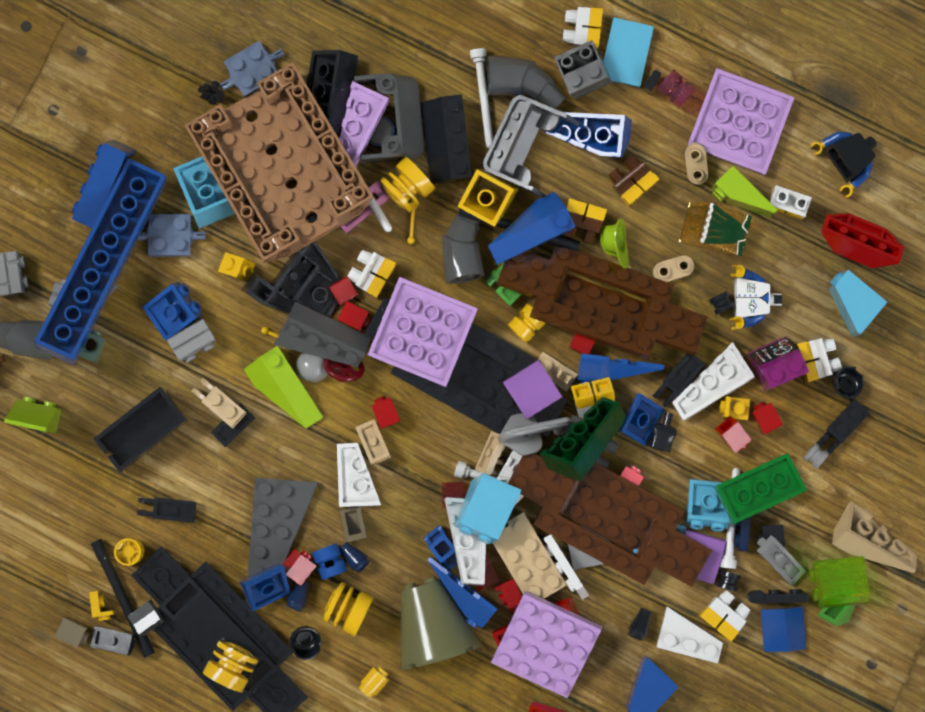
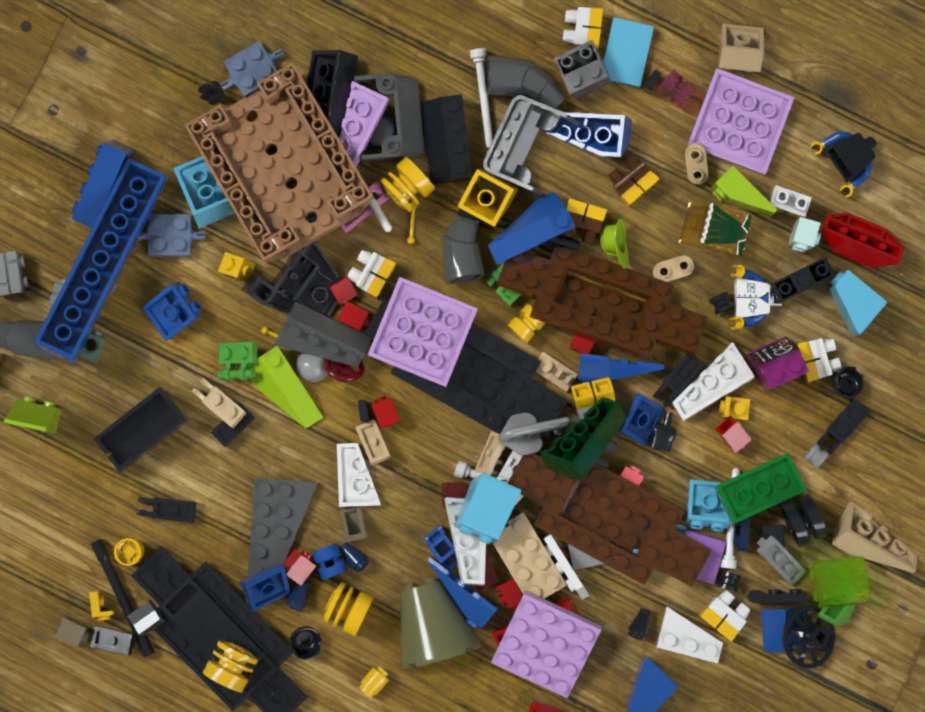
light grey brick [167,319,217,363] -> none
medium lavender slope [503,360,562,419] -> none
red brick [751,401,783,435] -> none
none -> bright green plate [217,342,257,381]
none -> black tile [358,400,370,422]
none -> tan slope [719,23,764,72]
none -> black slope [770,257,835,303]
none -> black wheel [780,494,827,548]
none -> black wheel [782,605,835,669]
none -> light aqua brick [788,217,821,253]

